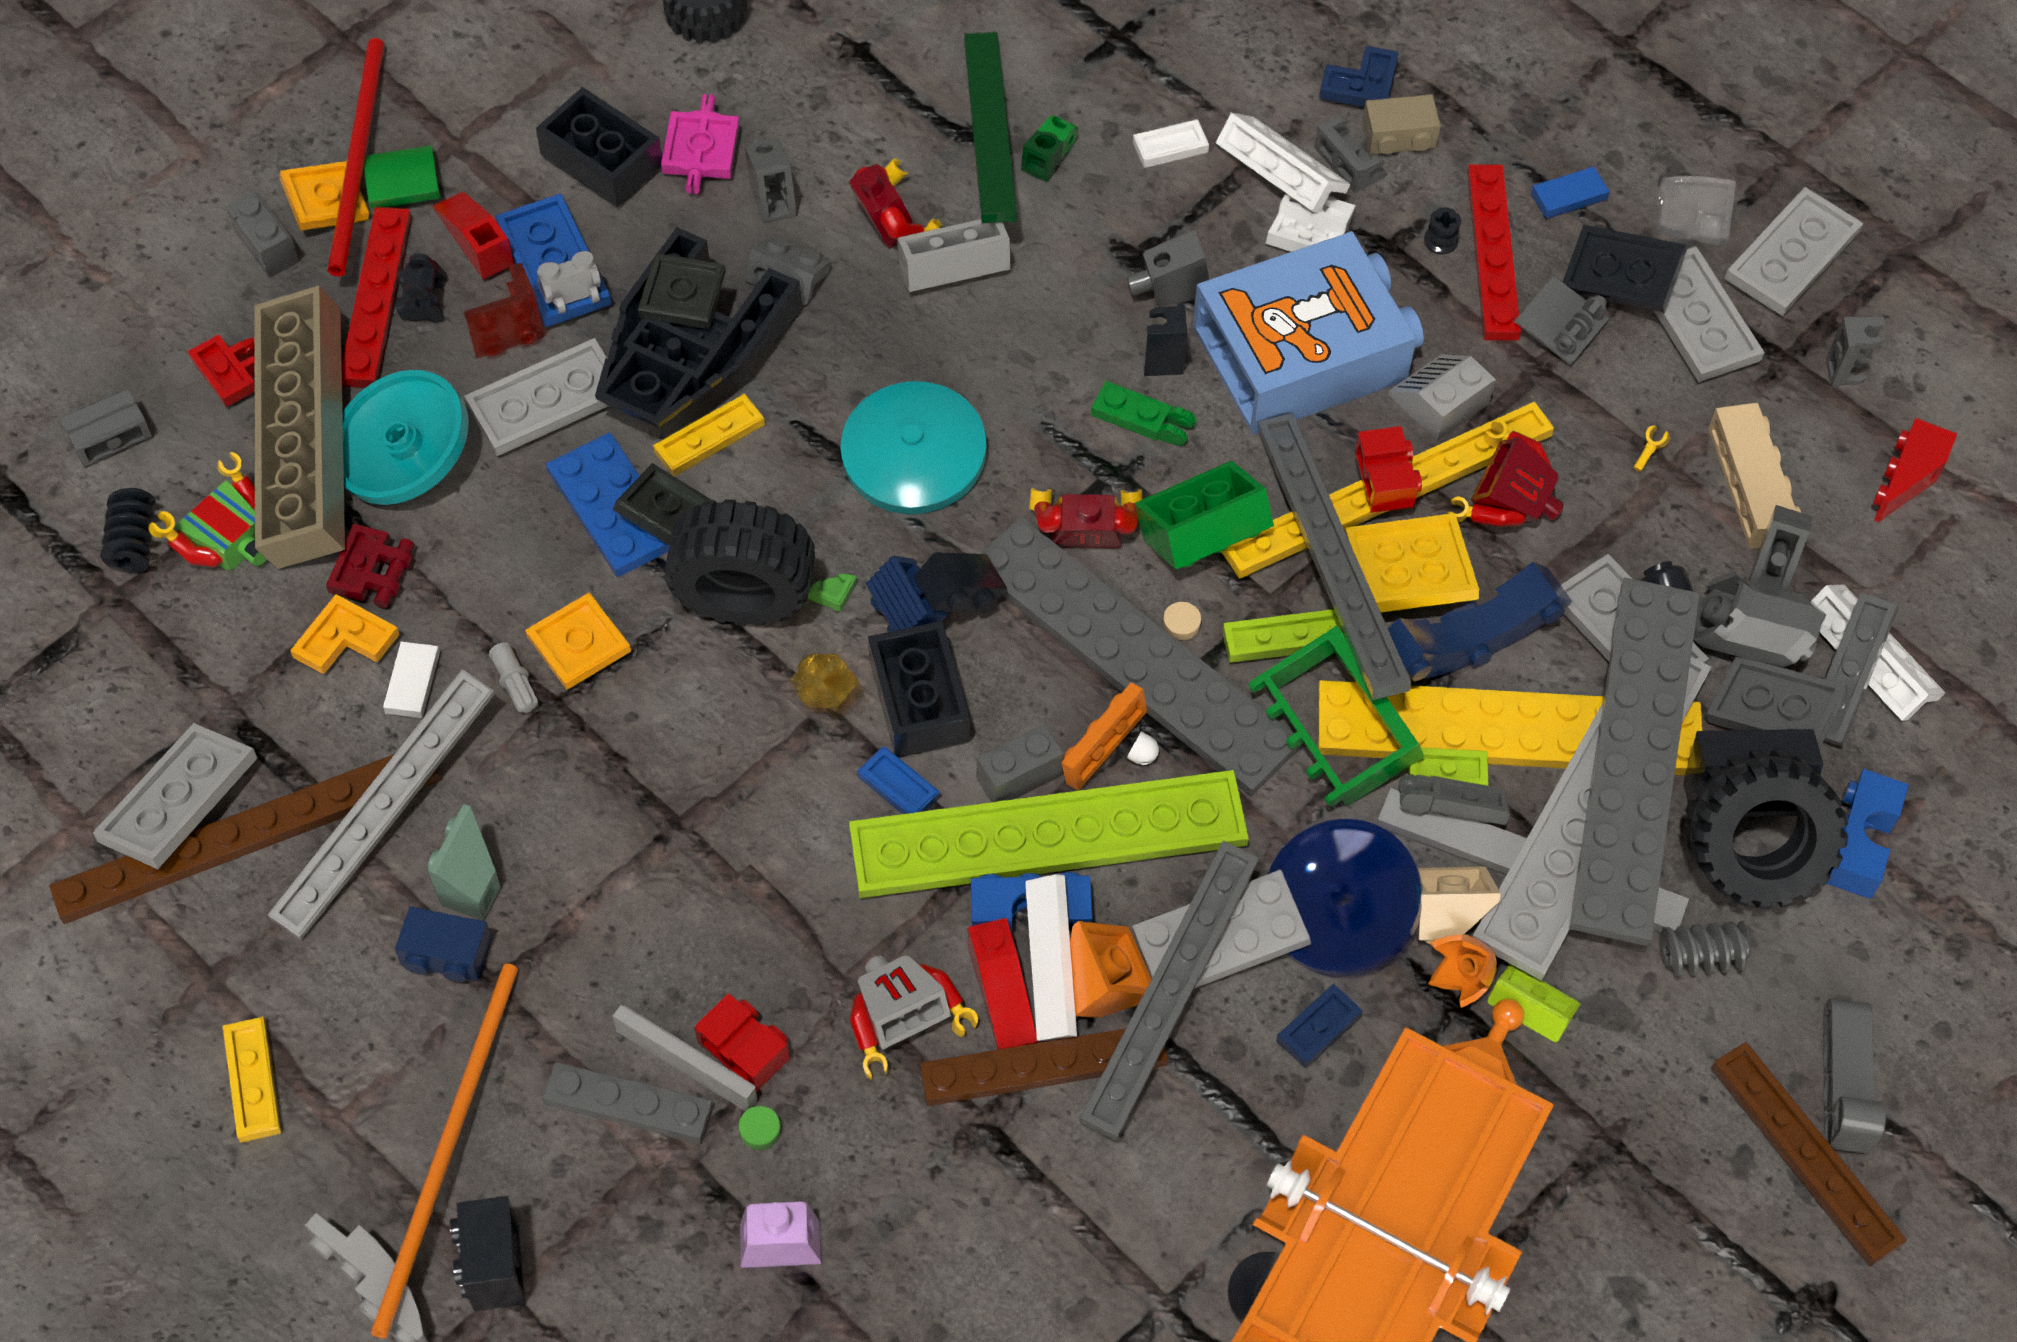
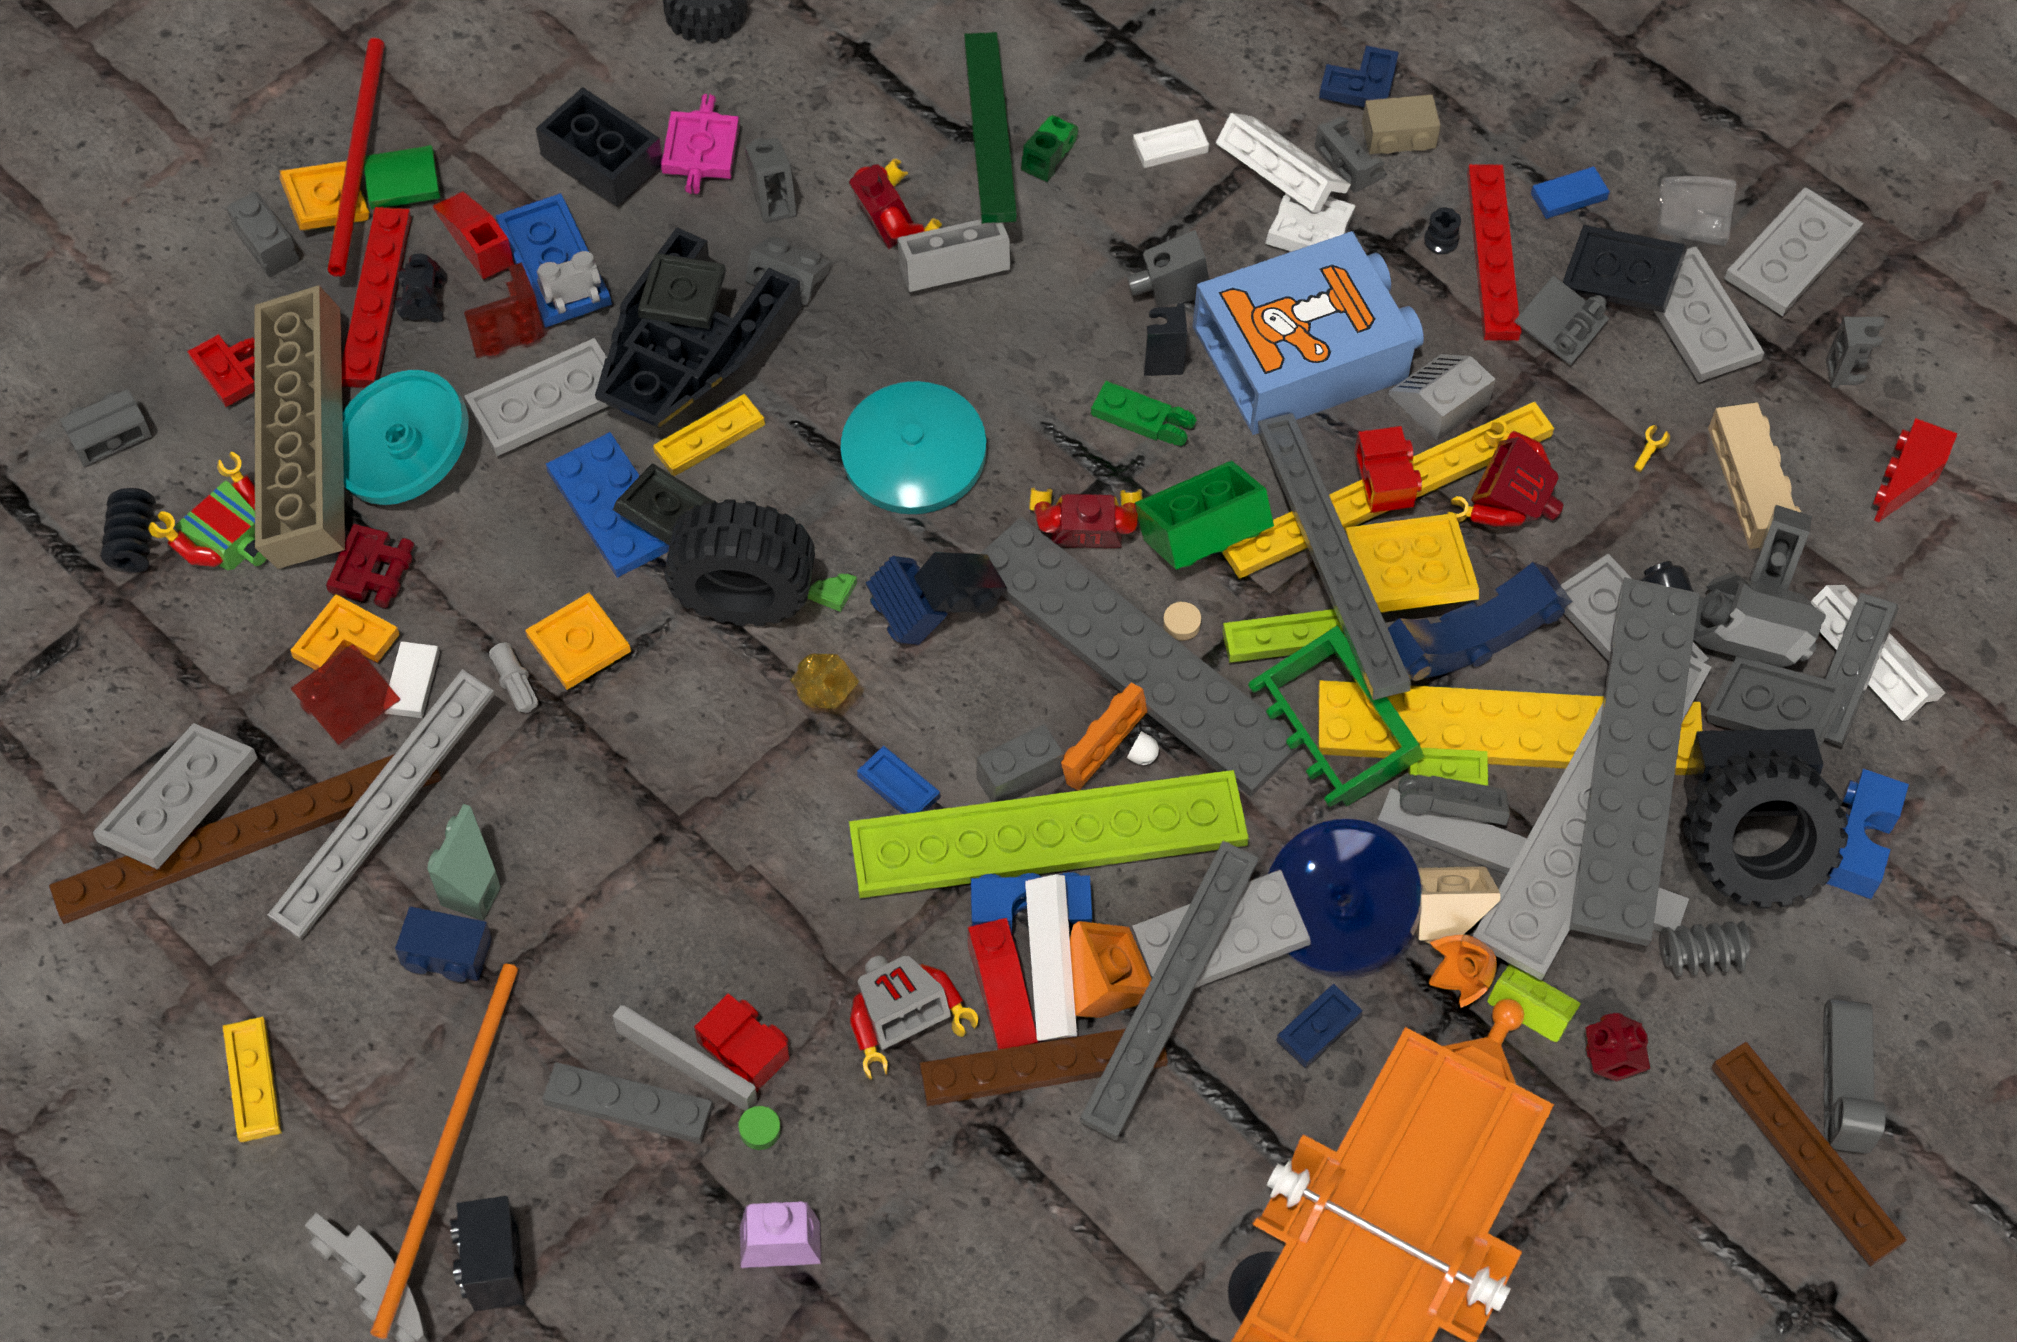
black brick [868,621,970,756] -> none
none -> clear red hinge [290,644,401,746]
none -> dark red brick [1585,1013,1651,1081]

